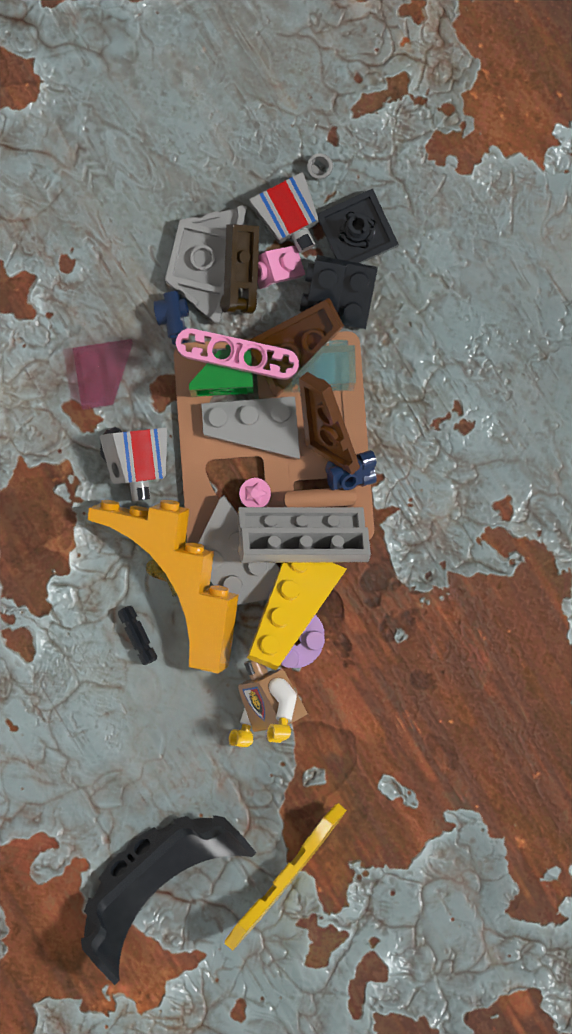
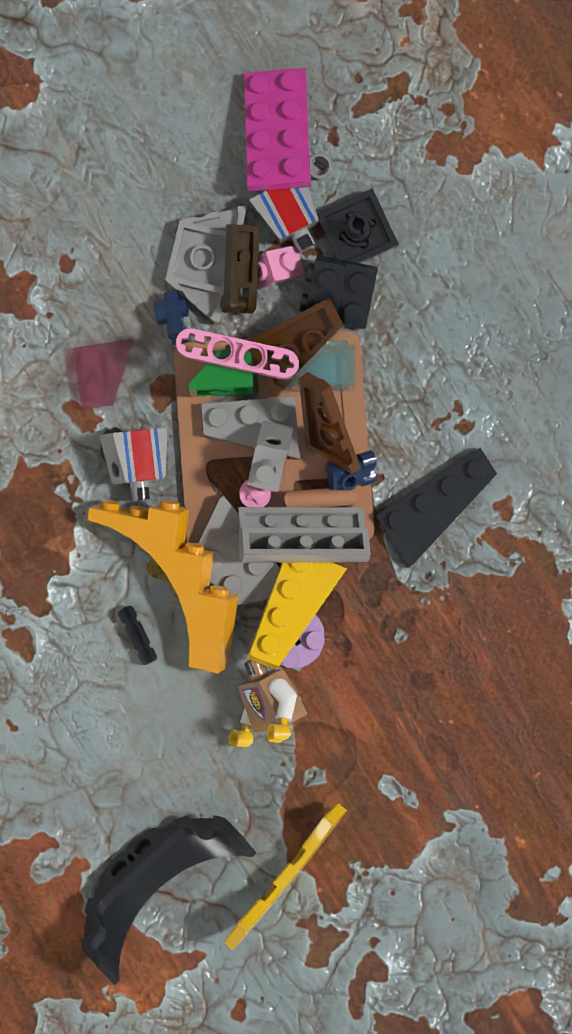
none -> dark pink plate [244,68,311,191]
none -> light grey torso [247,421,294,492]
none -> black wing [375,448,497,568]

